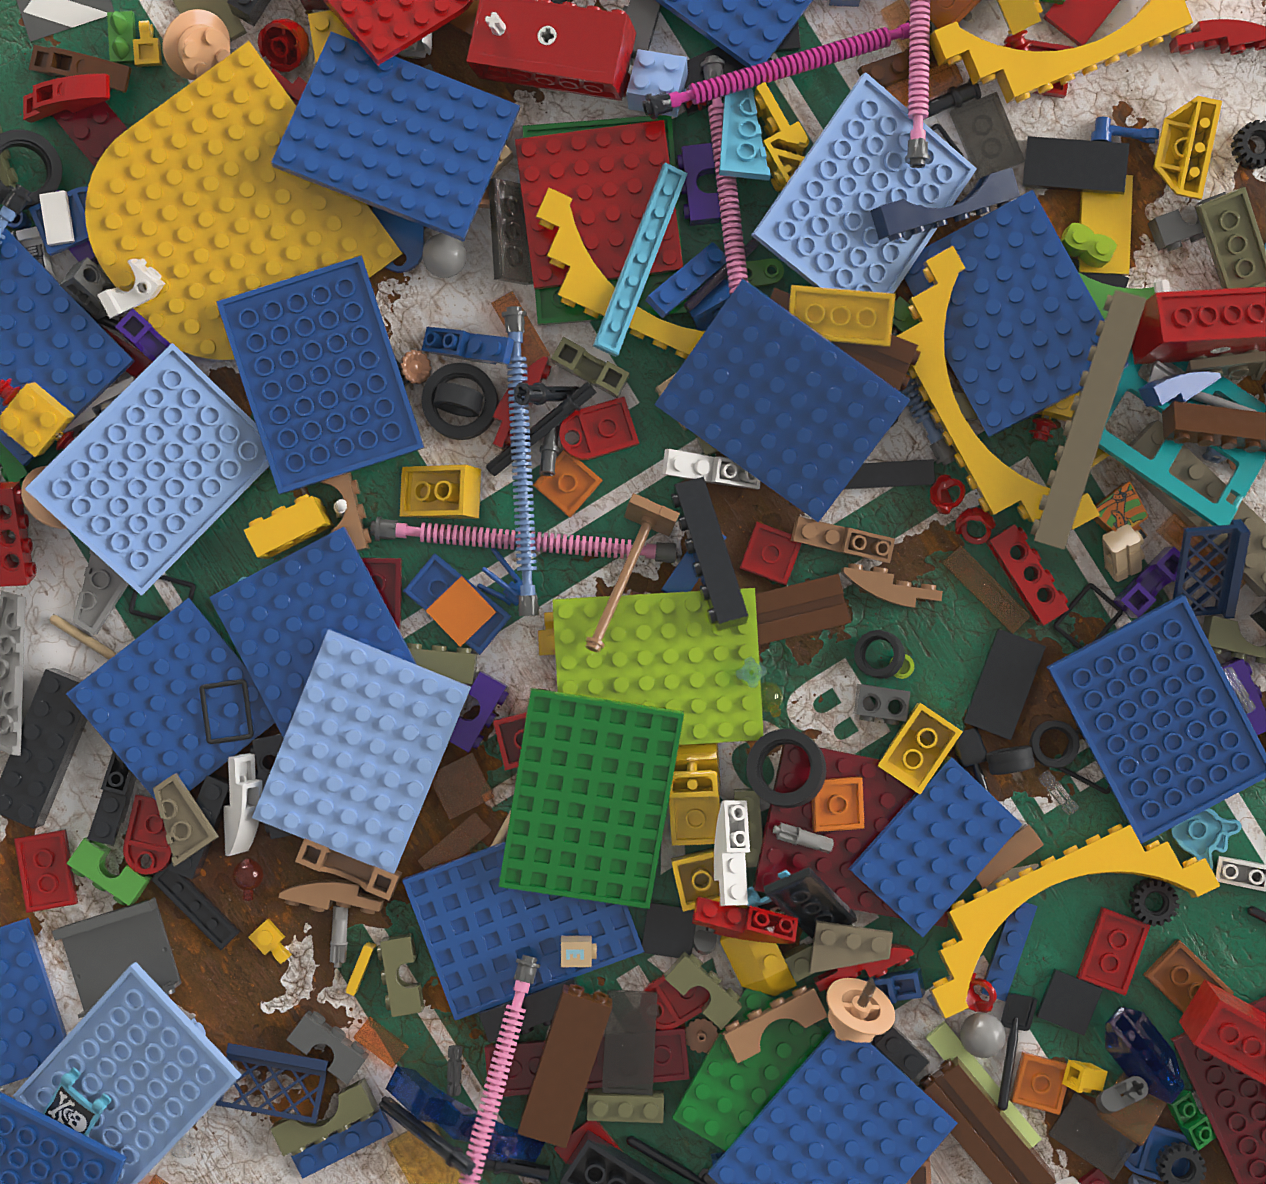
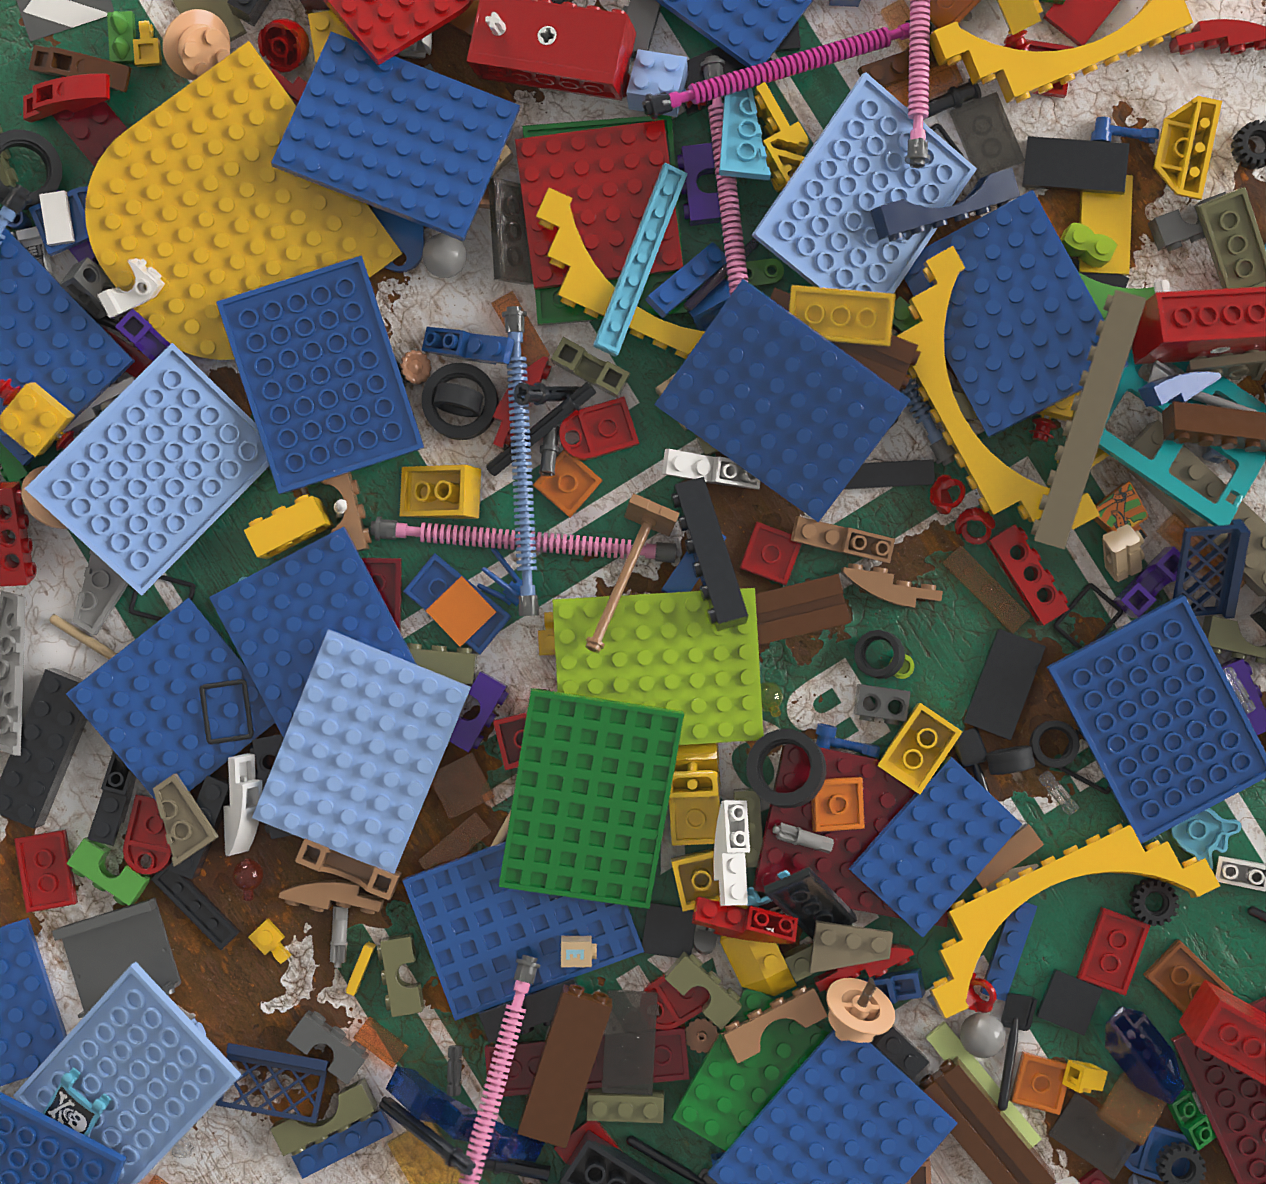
clear light blue plate [736,657,767,688] -> none
dark grey piece [1096,1076,1148,1114] -> none
none -> blue brick [816,723,880,757]

